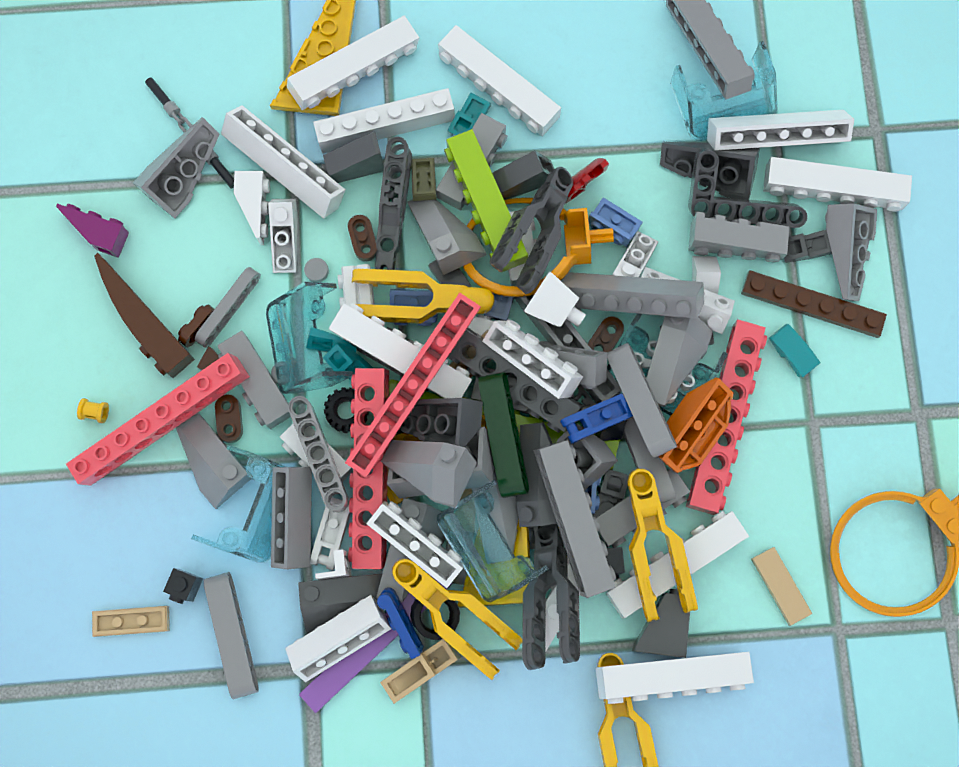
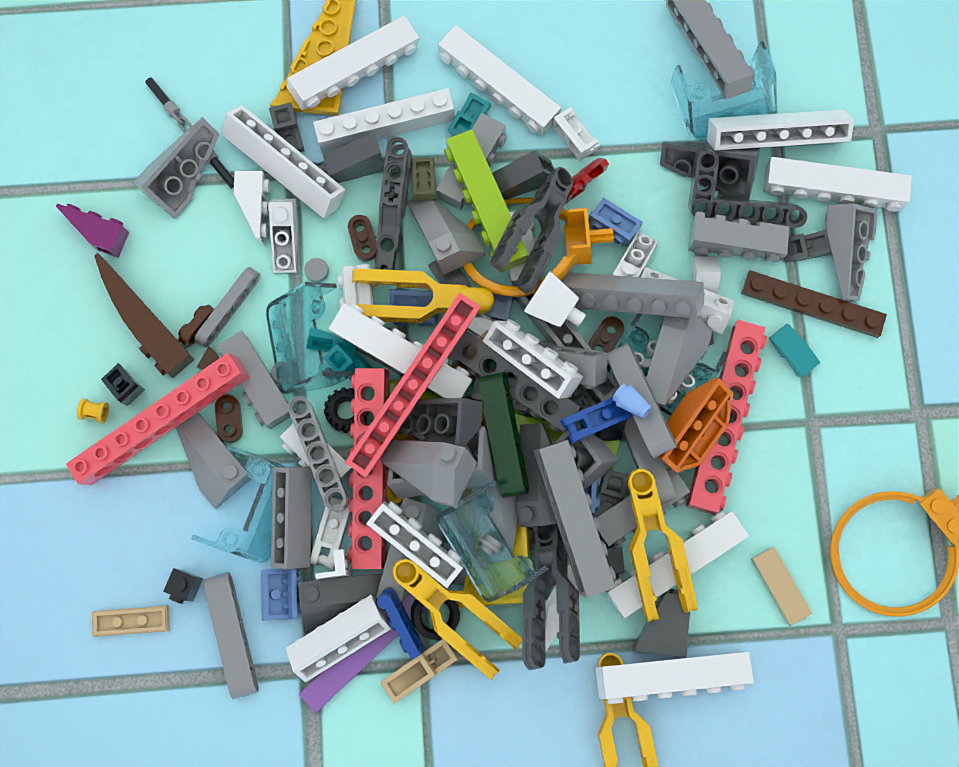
none -> black slope [101,363,145,406]
none -> medium blue bracket [261,569,301,621]
none -> dark grey slope [269,102,305,152]
none -> light grey plate [478,533,503,556]
none -> white hinge [552,107,600,162]
none -> light blue cone [613,384,652,419]

